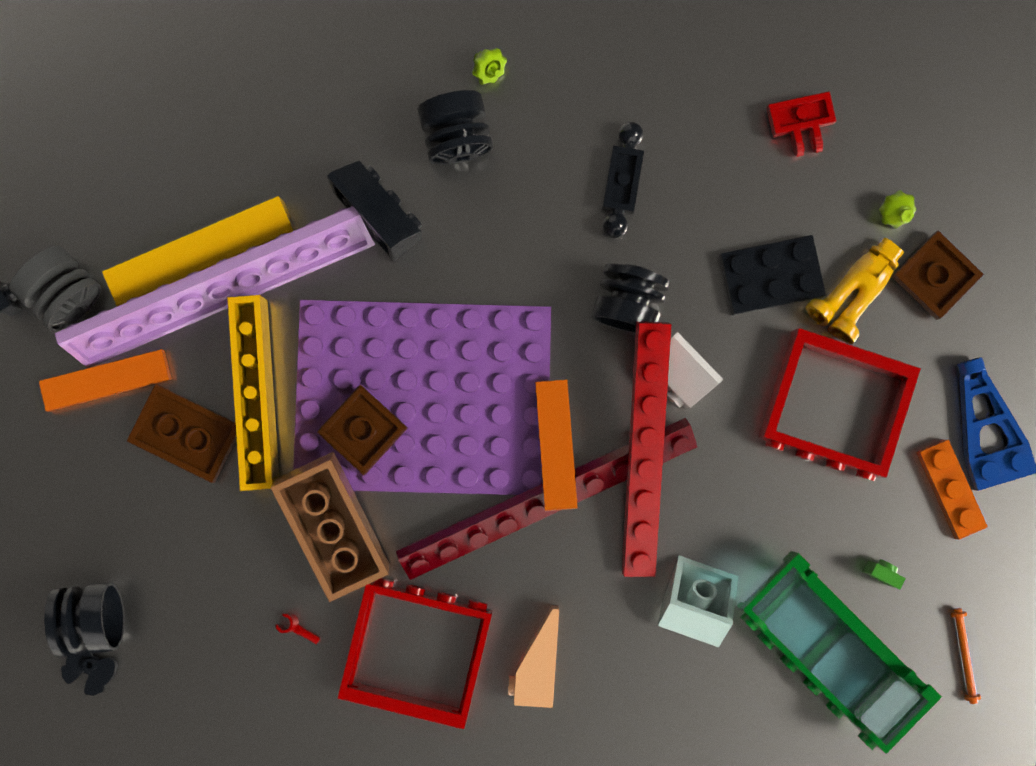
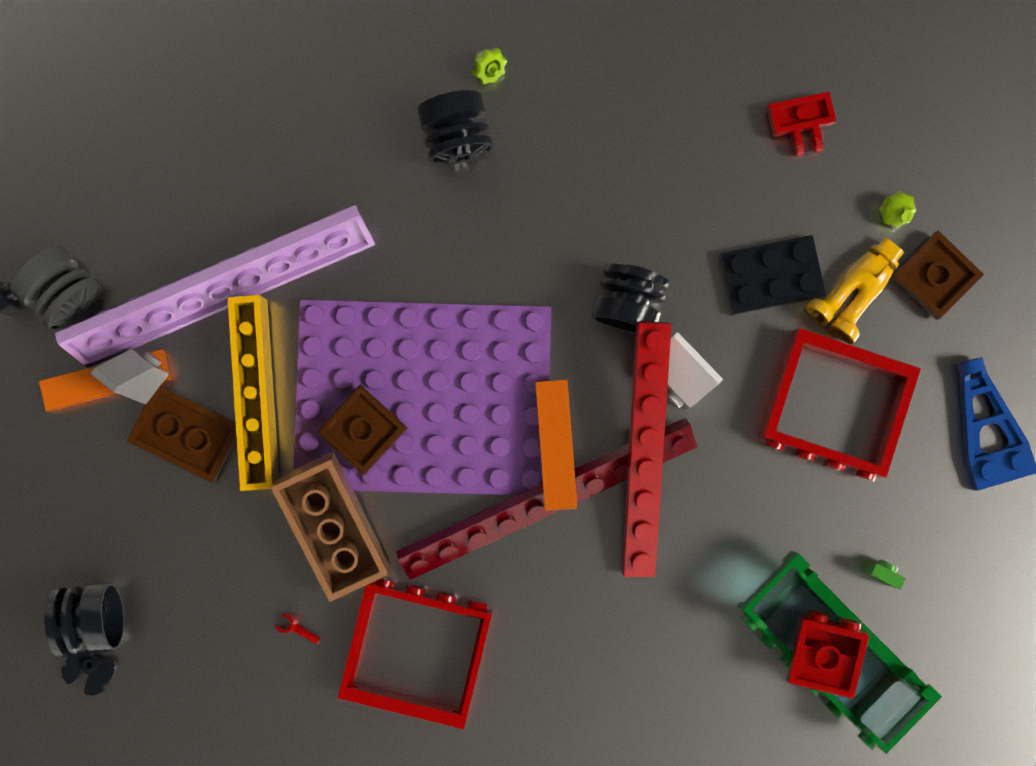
yellow brick [102,196,296,306] -> none
black slope [327,161,422,262] -> none
light nougat slope [508,605,559,708] -> none
black plate [602,122,644,238] -> none
light aqua slope [658,555,739,647] -> none
orange plate [916,440,988,540] -> none
orange axle [950,608,981,704] -> none
none -> light grey slope [90,349,169,404]
none -> red plate [786,610,869,699]

